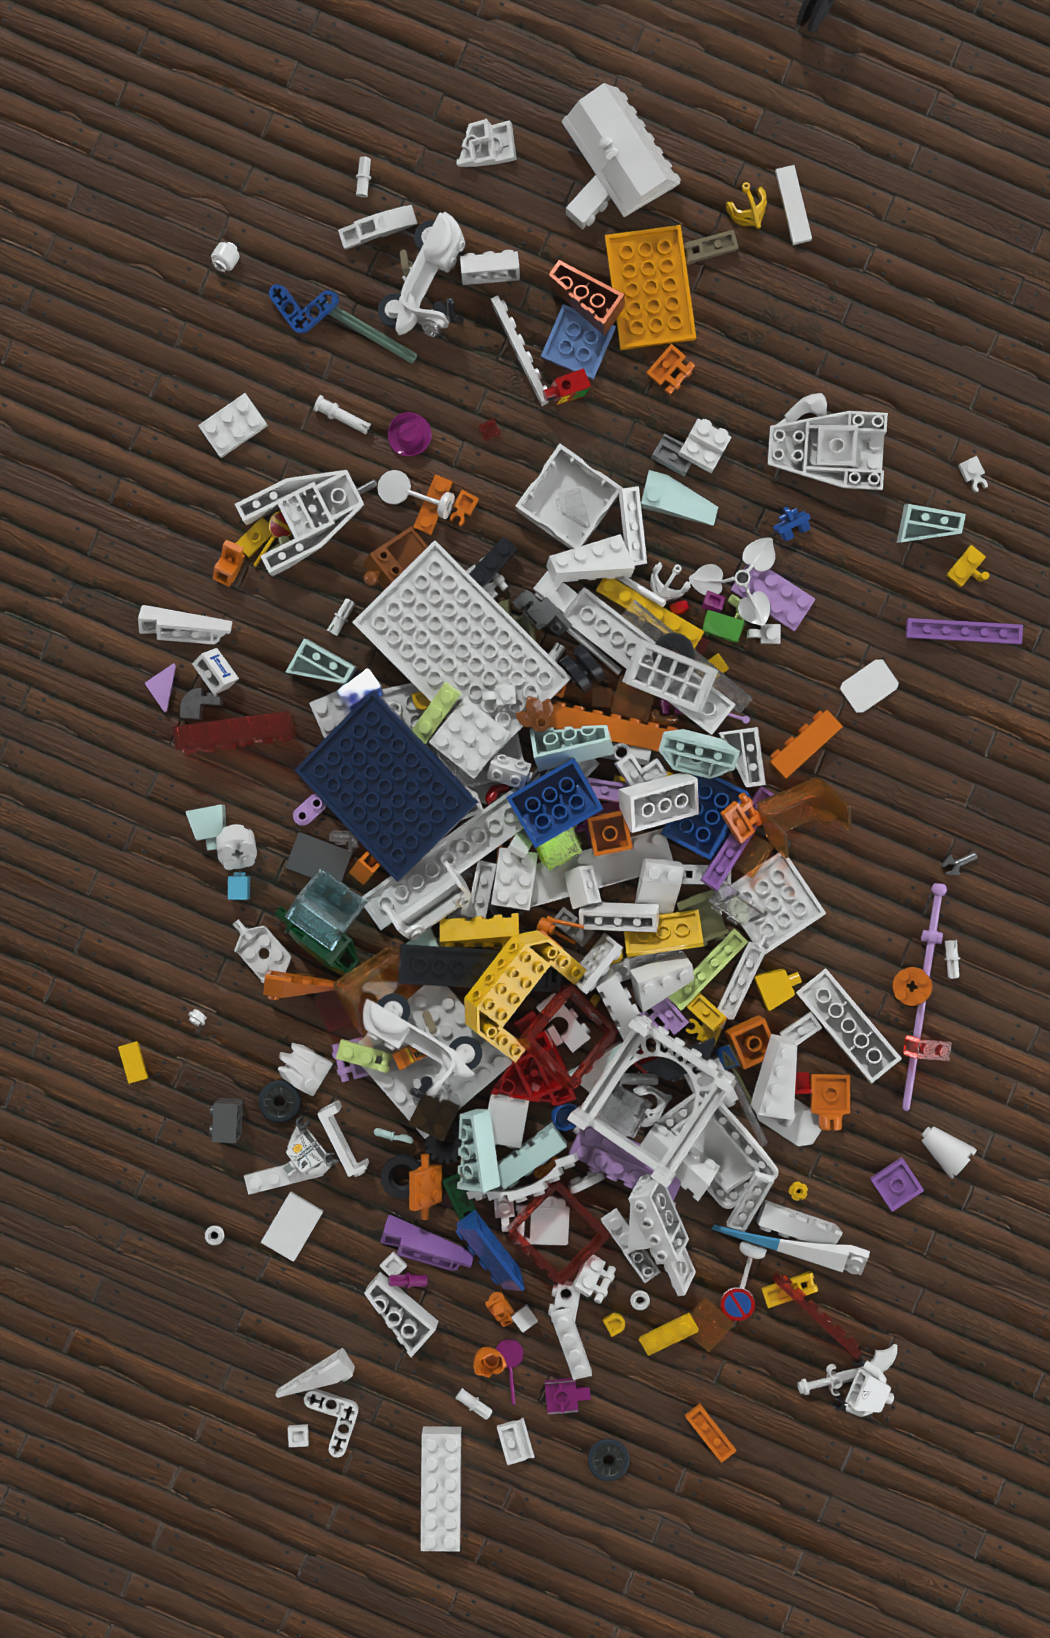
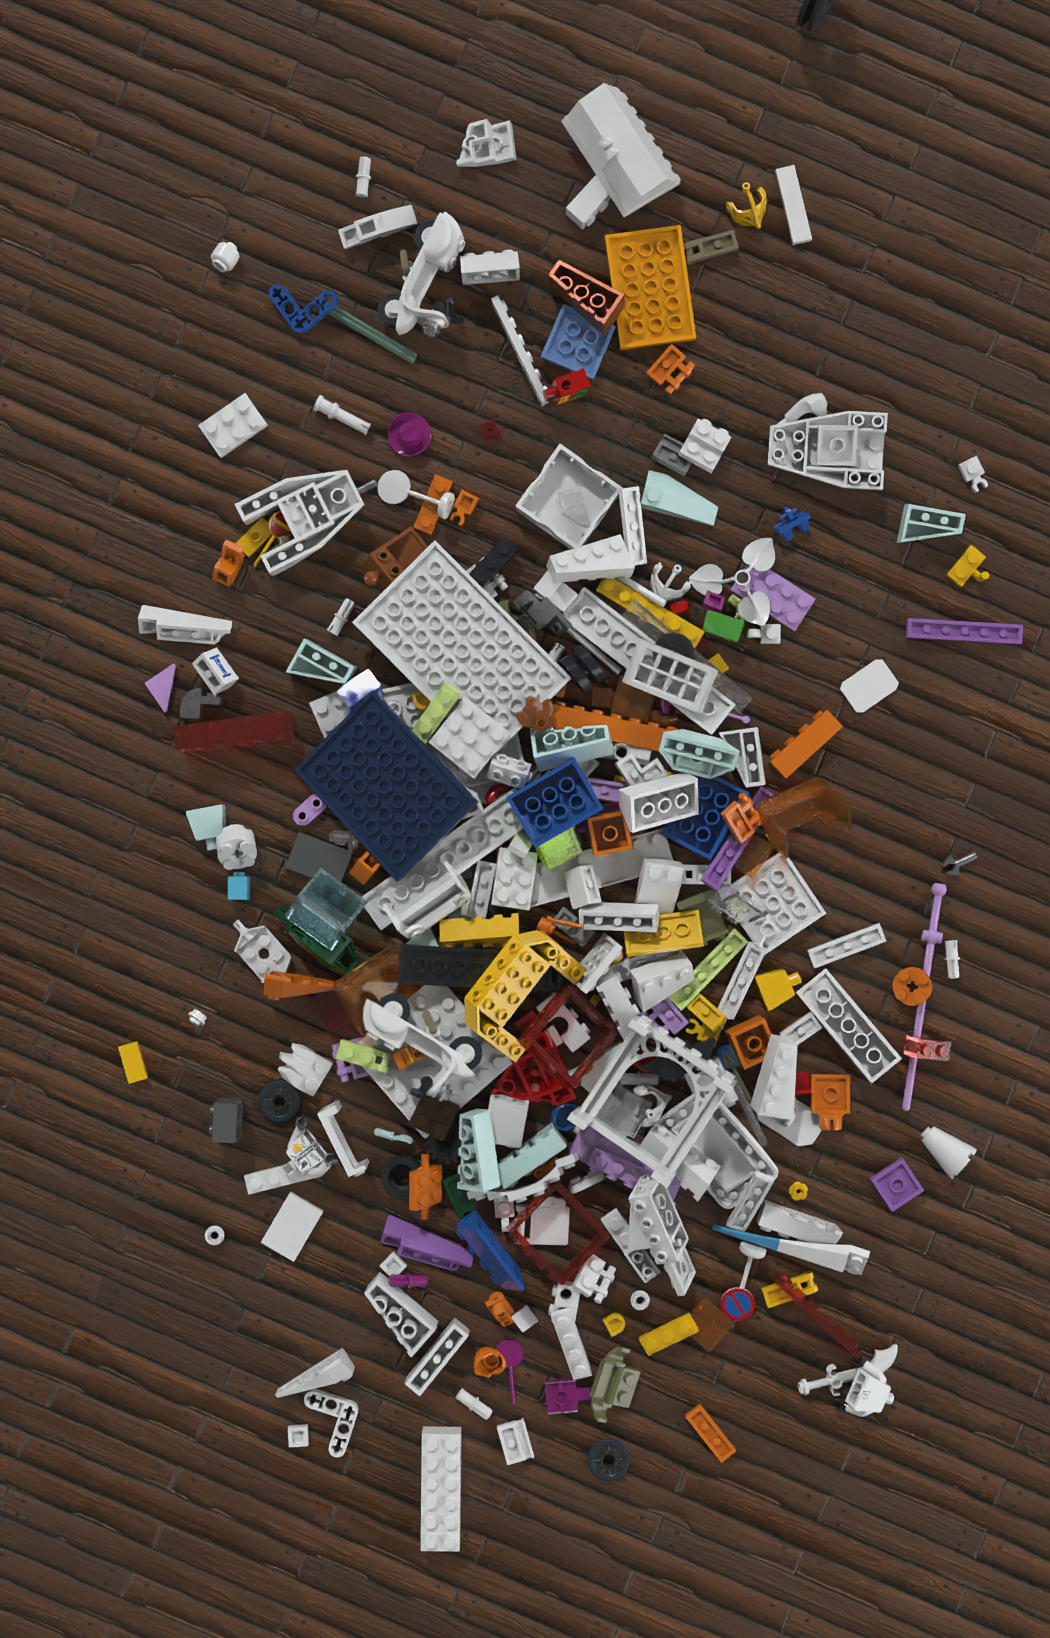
white plate [482,684,516,705] -> none
none -> white brick [405,1317,469,1396]
none -> olive plate [590,1347,641,1423]
none -> white plate [807,923,886,968]

